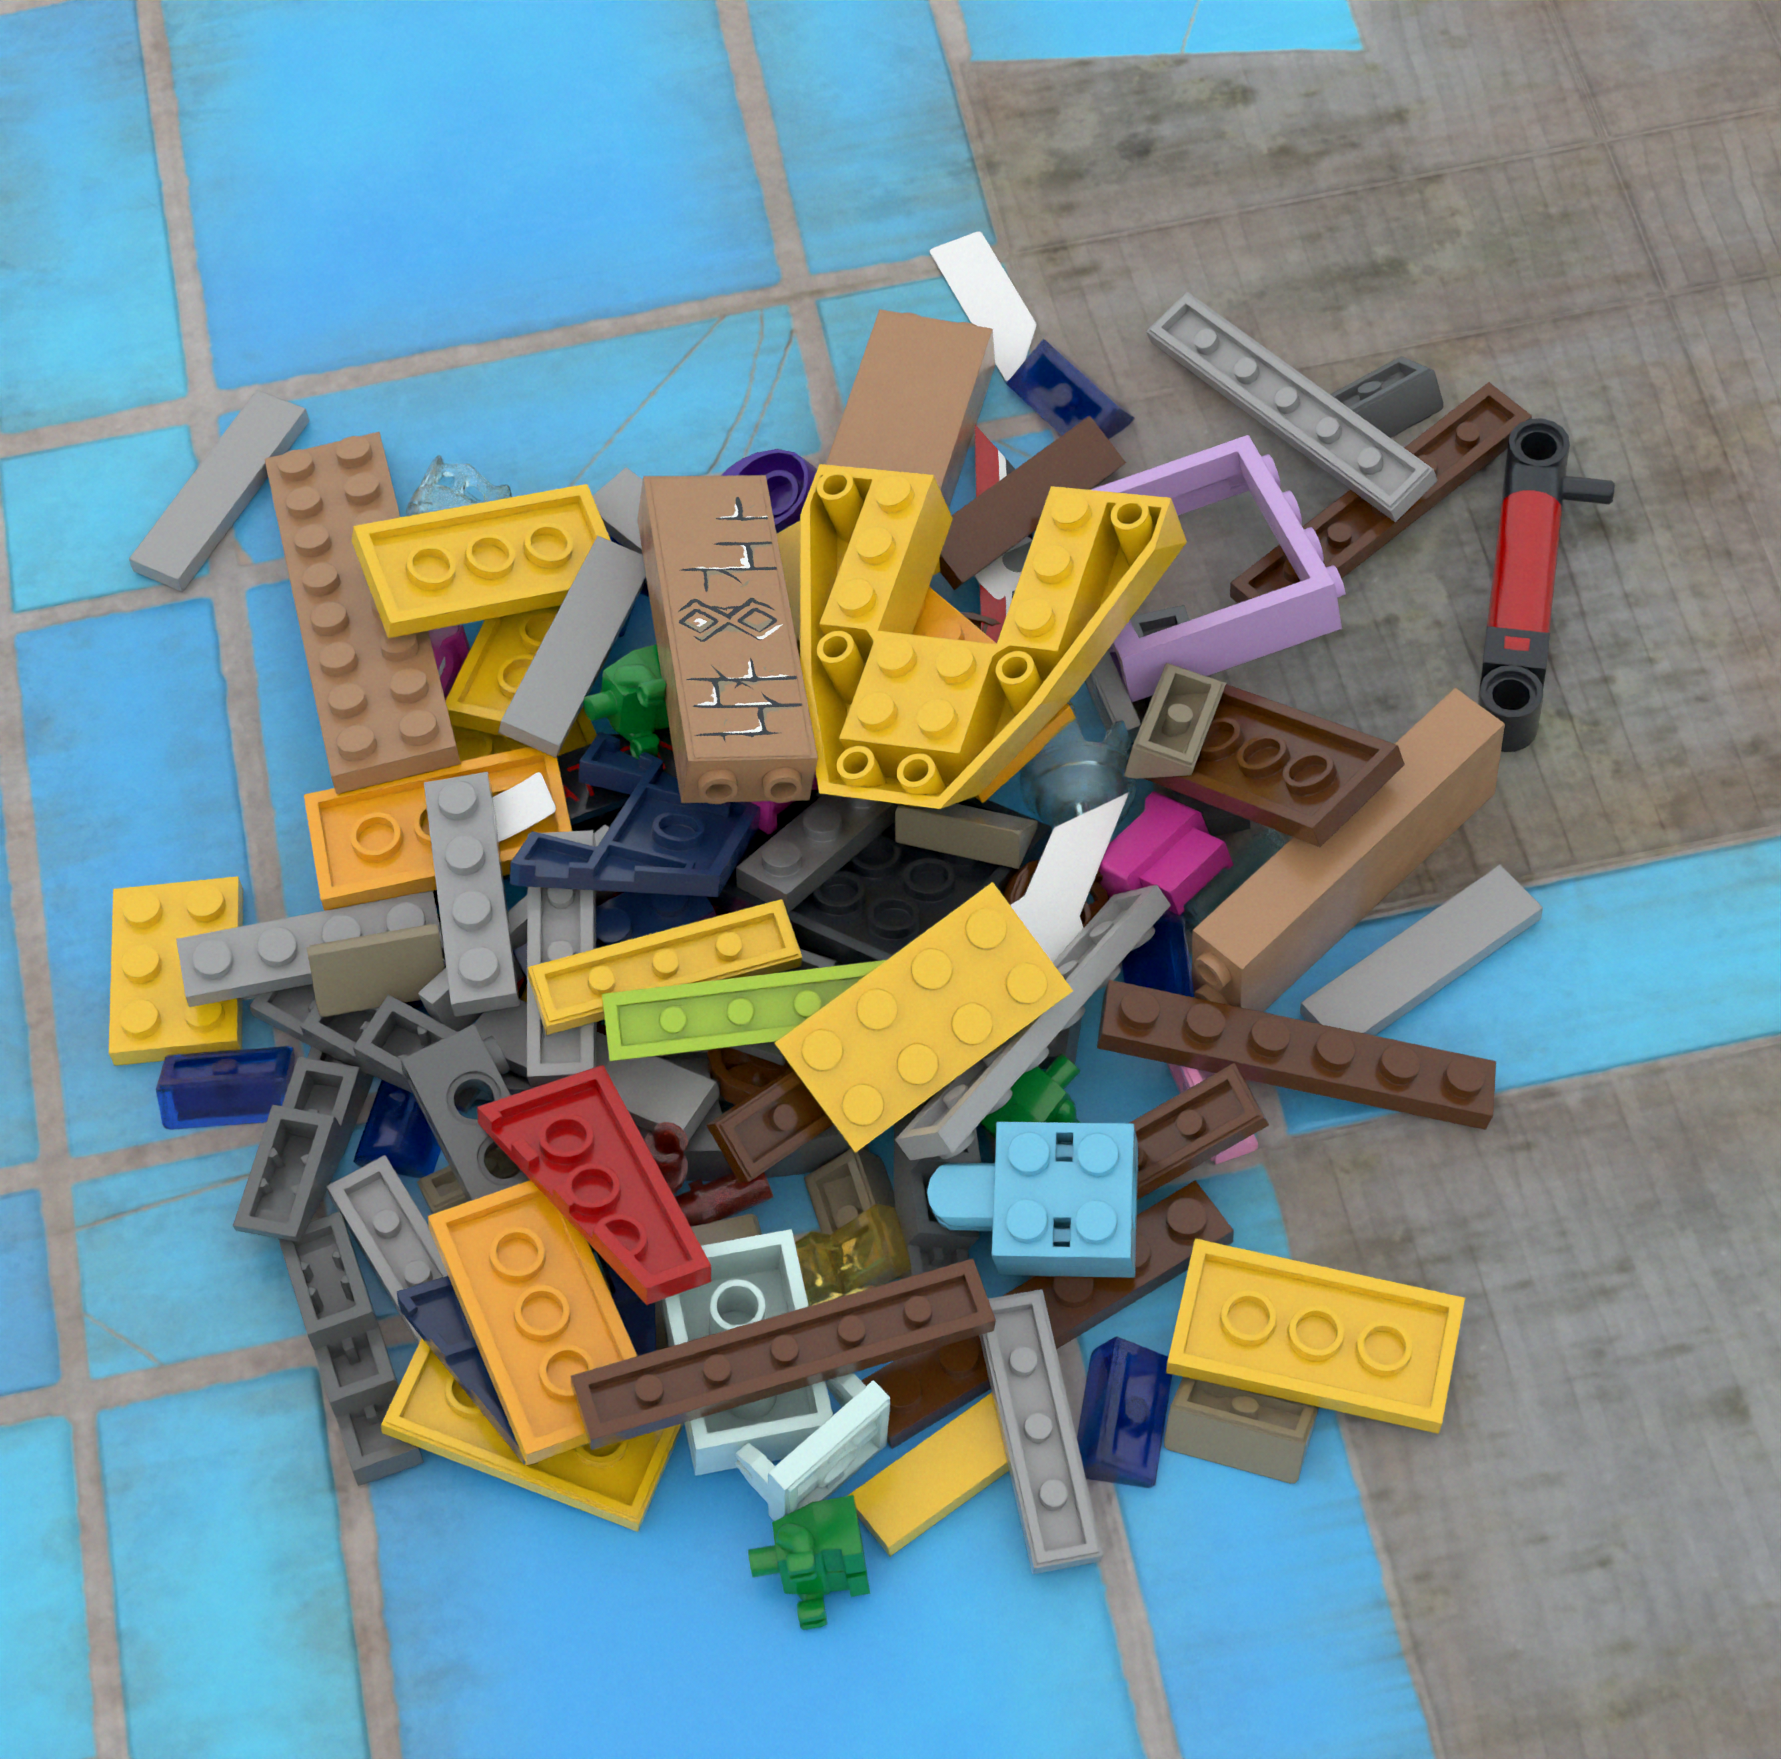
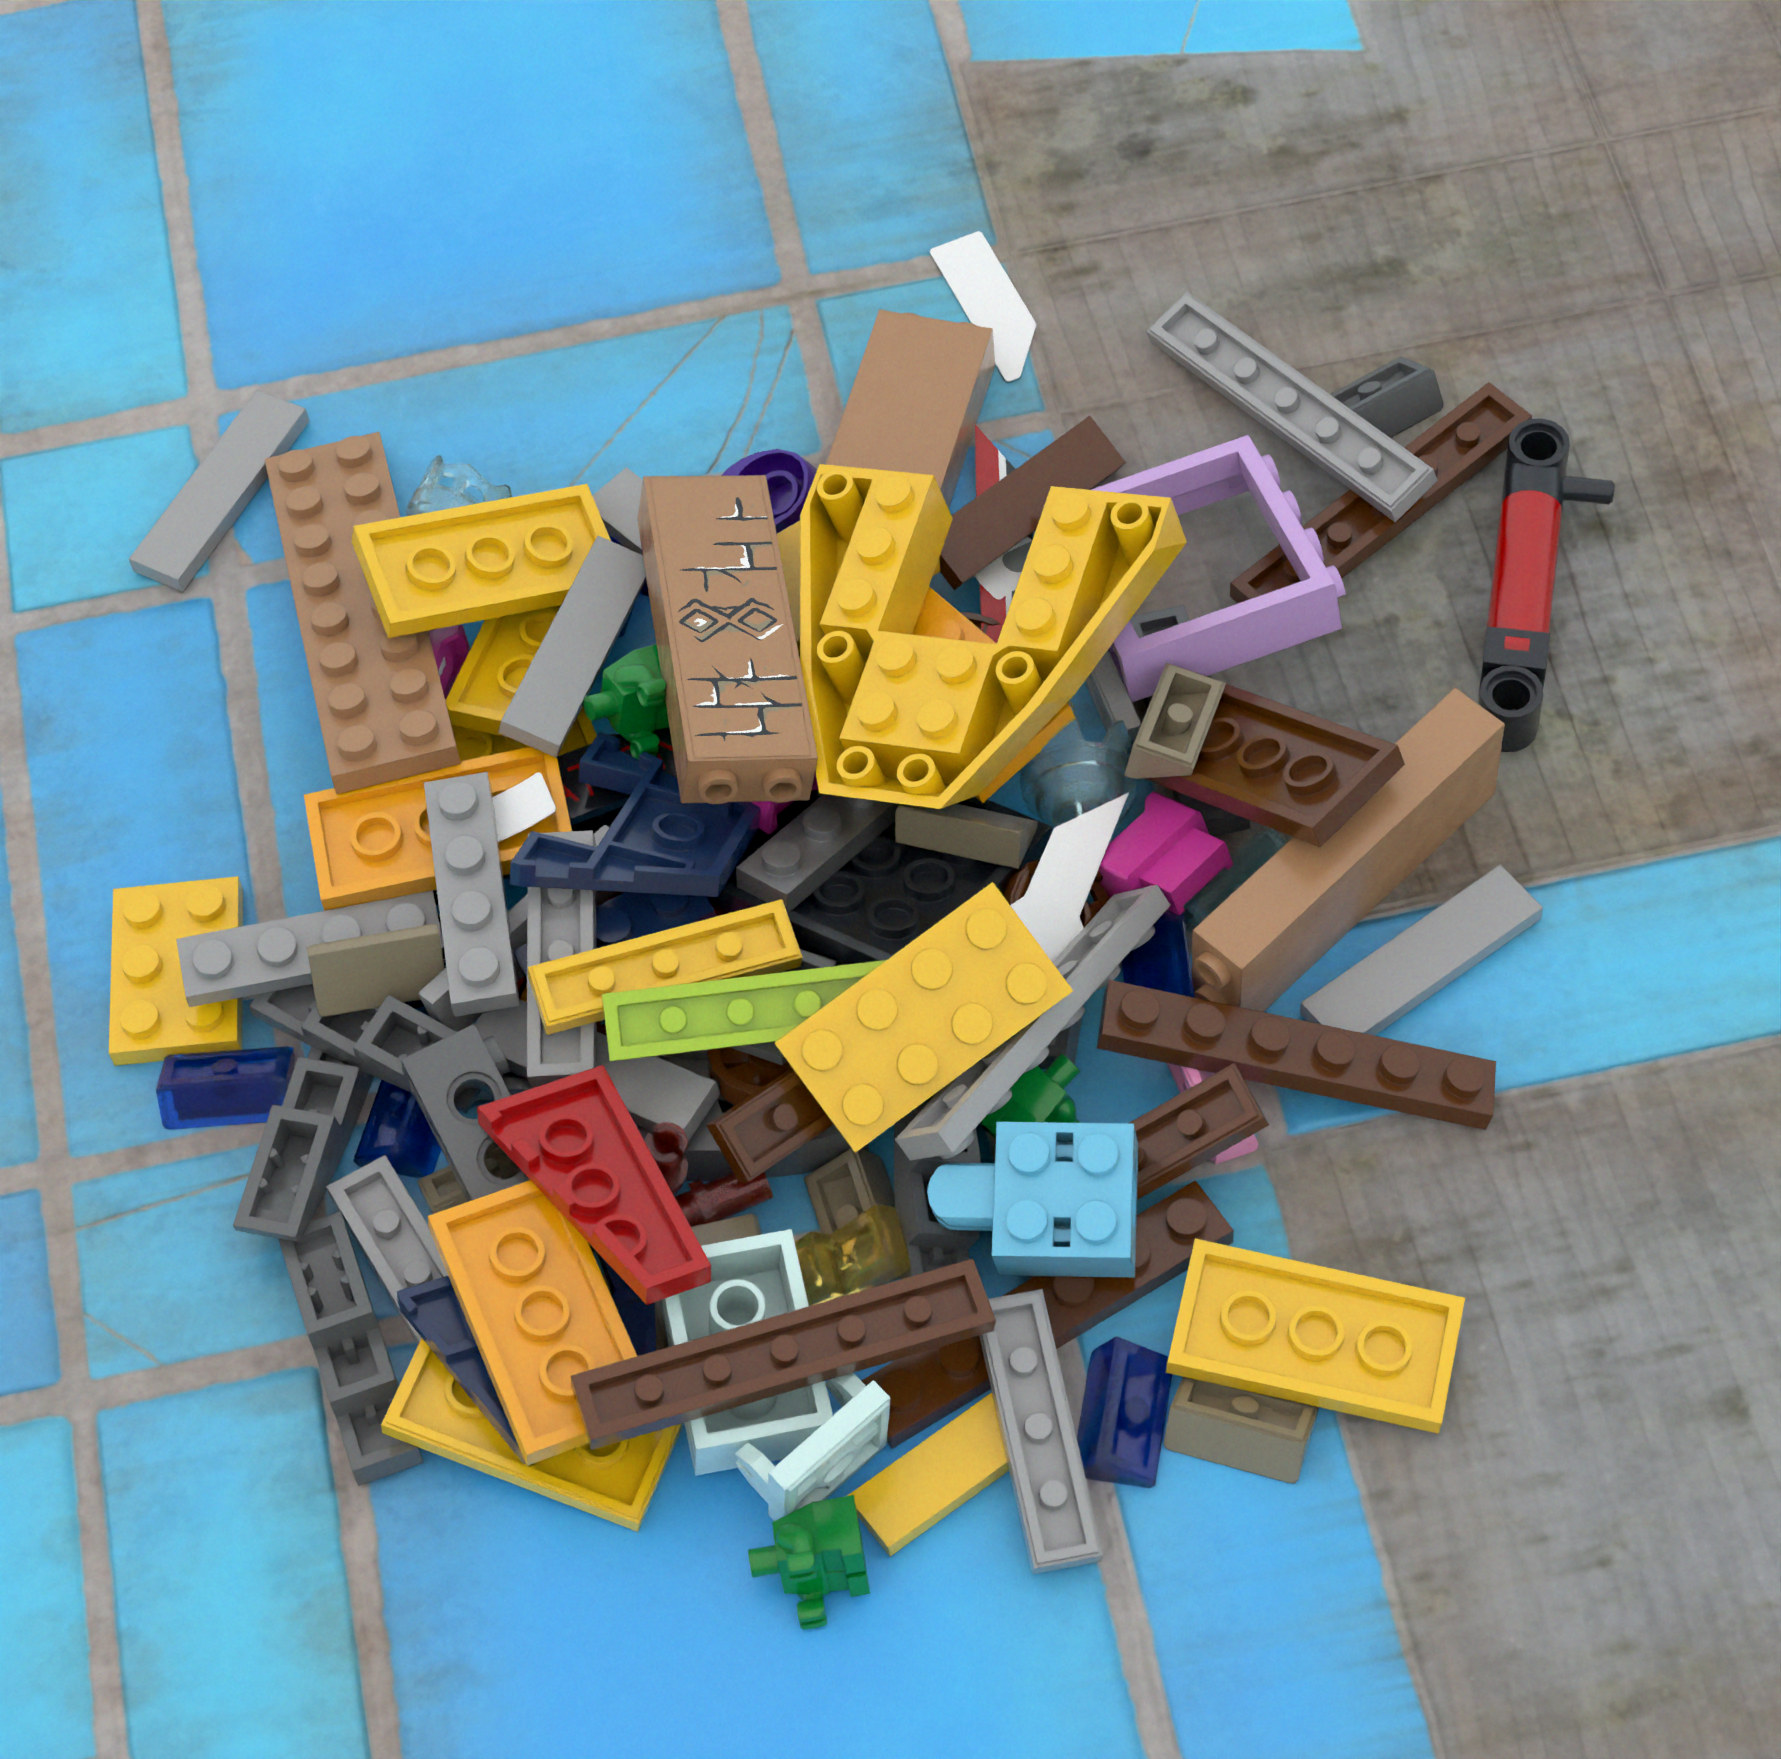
clear blue slope [1006,338,1135,440] -> none

